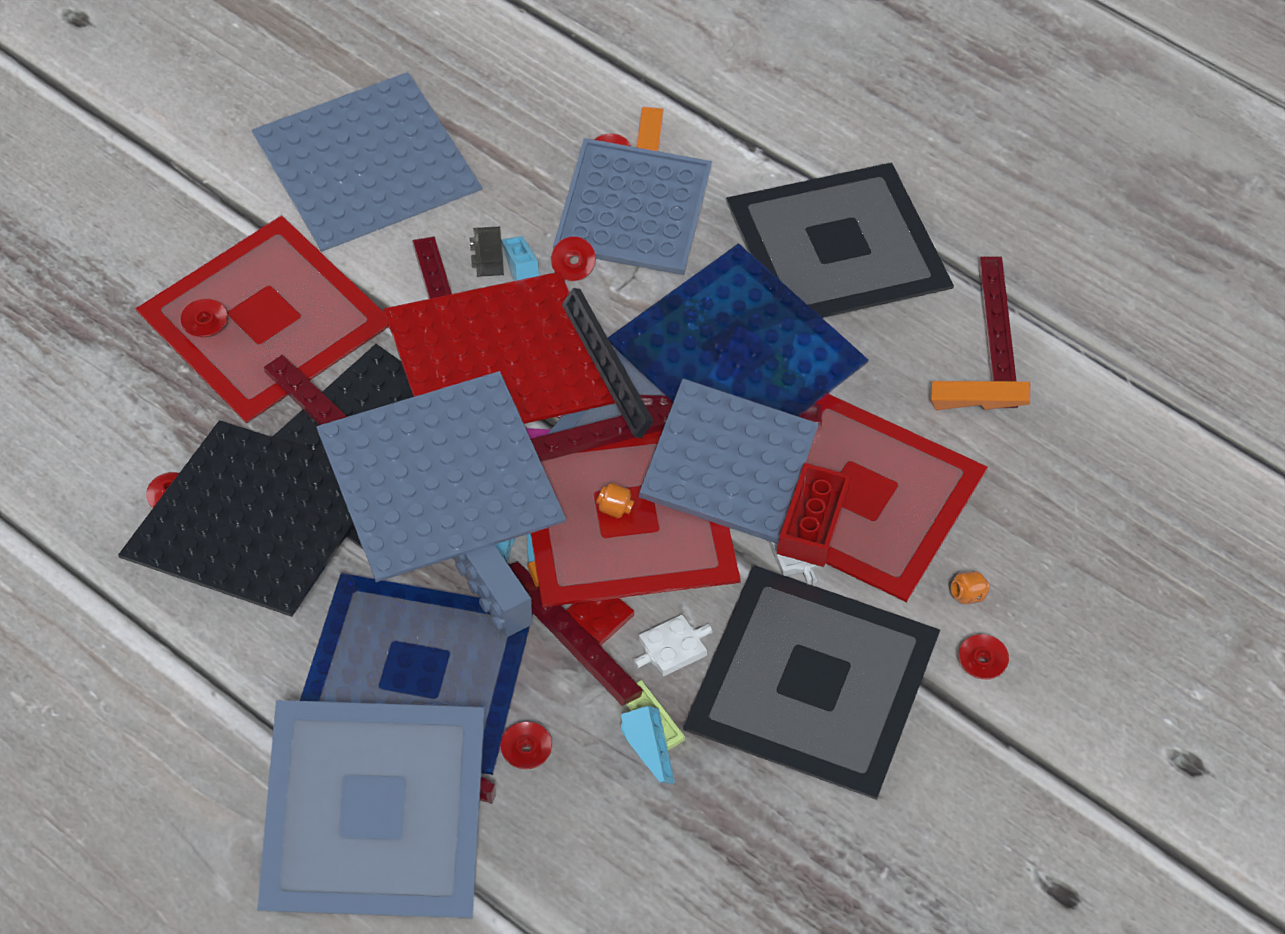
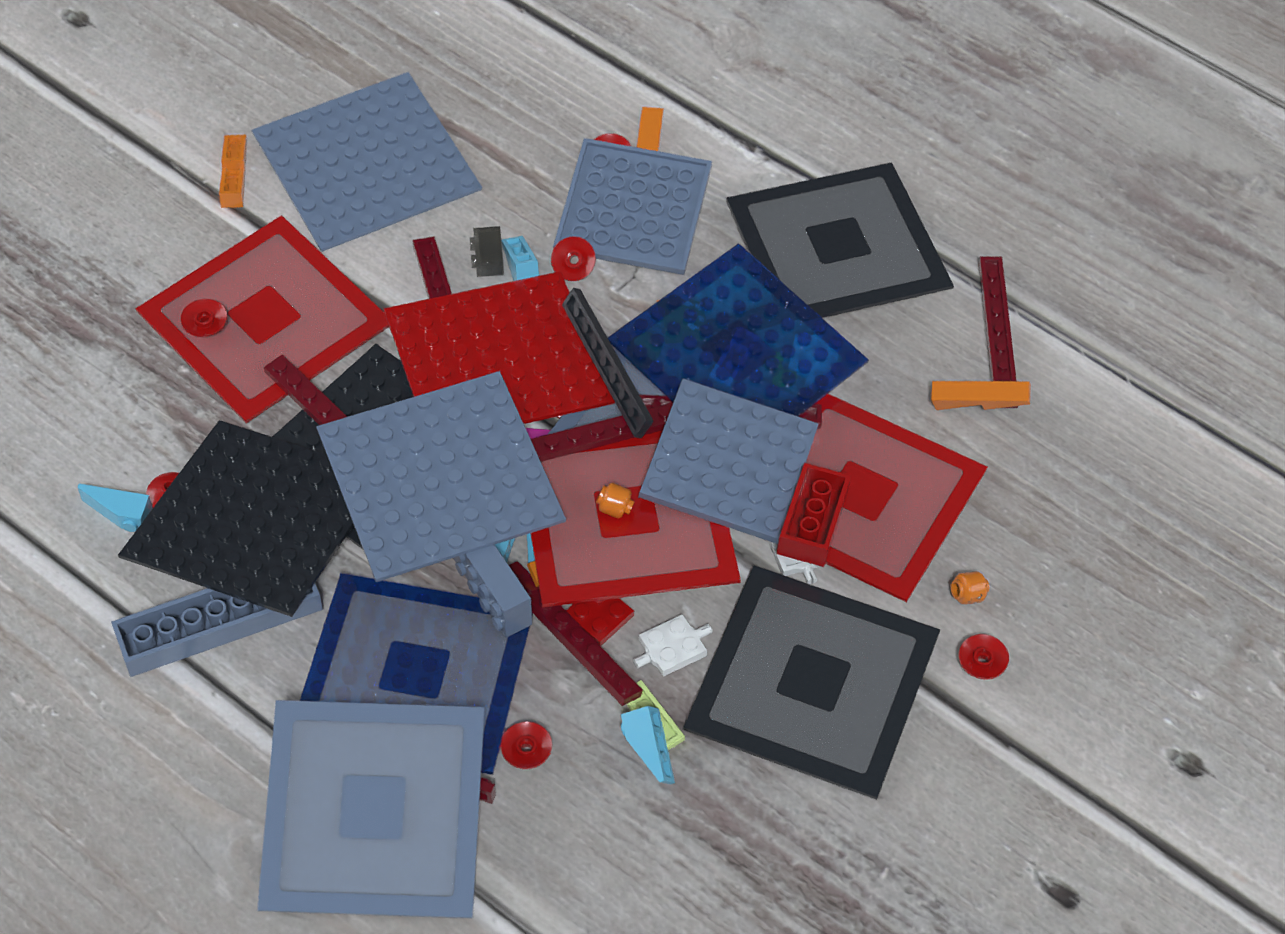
none -> medium azure slope [77,484,153,532]
none -> sand blue brick [111,584,323,677]
none -> orange slope [219,135,247,208]

